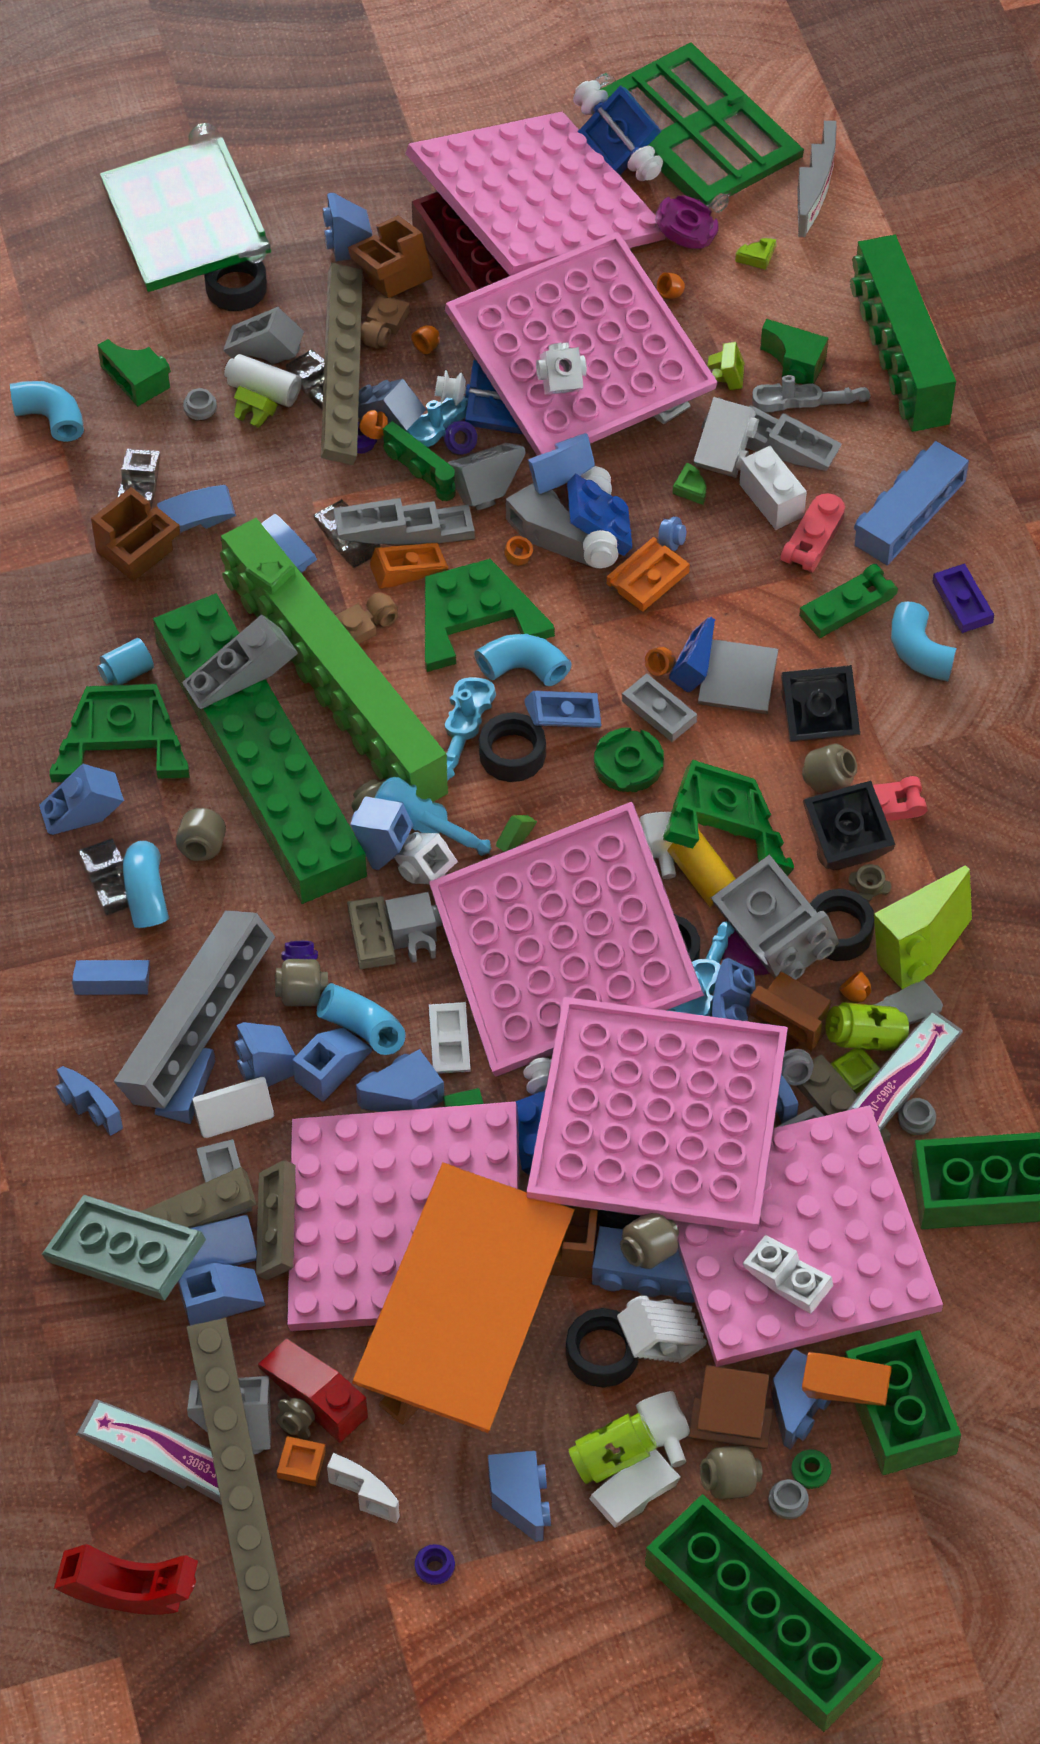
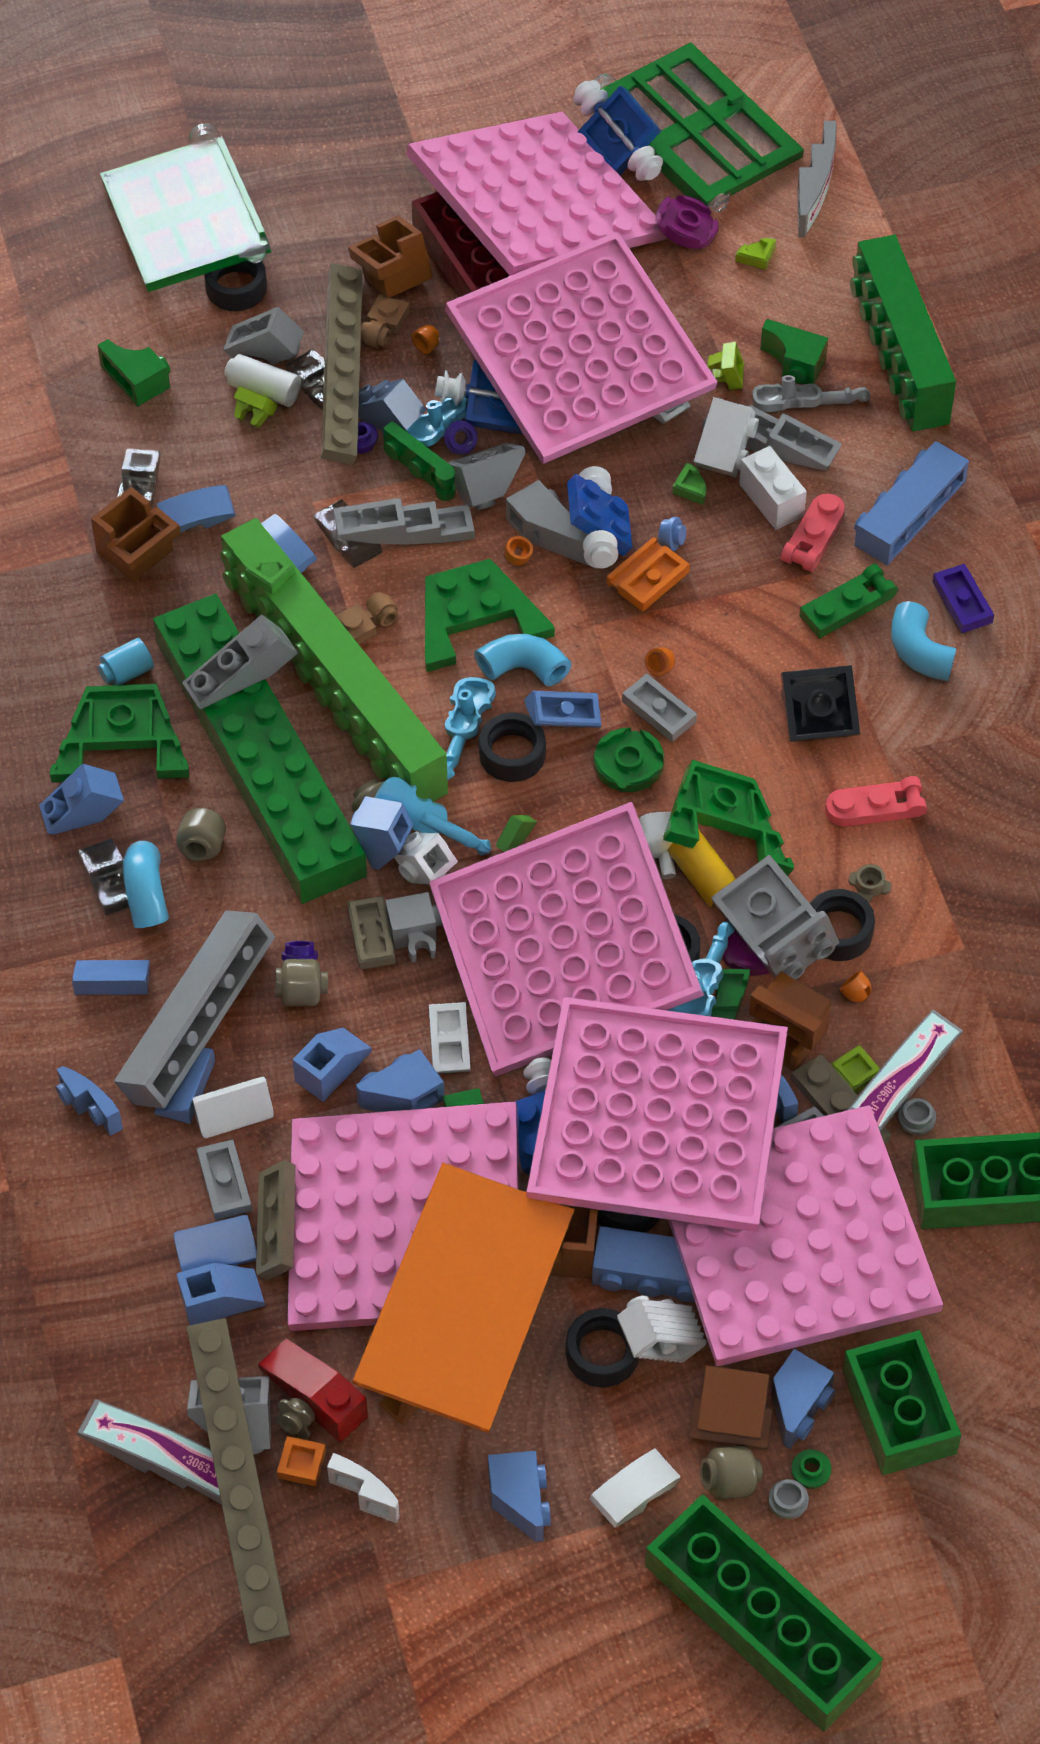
medium azure cylinder [10,381,84,442] -> none
sand green tile [42,1195,206,1301] -> none
red arch [54,1544,198,1615] -> none
dark tan plate [140,1167,257,1228] -> none
light grey plate [183,388,217,420] -> none
medium blue slope [234,1022,296,1087] -> none
medium azure cylinder [317,983,406,1055] -> none
medium blue slope [322,193,372,261] -> none
orange hinge [359,410,388,439] -> none
orange slope [370,542,448,589] -> none
dark purple plate [415,1544,455,1585] -> none
medium blue slope [528,433,595,494] -> none
white brick [536,343,587,395] -> none
lime piece [568,1412,657,1484] -> none
dark tan head [620,1213,679,1269] -> none
white piece [636,1391,690,1467] -> none
orange hinge [657,272,685,299] -> none
blue slope [669,617,715,692] -> none
light grey slope [698,639,778,714] -> none
medium blue slope [712,957,756,1021] -> none
white slope [743,1235,834,1314] -> none
light grey plate [781,1049,814,1085] -> none
dark tan head [802,743,857,794] -> none
orange slope [802,1352,892,1406] -> none
black slope [803,781,896,870] -> none
lime piece [826,1002,909,1051] -> none
lime slope [874,865,972,989] -> none
light grey piece [874,980,943,1025] -> none

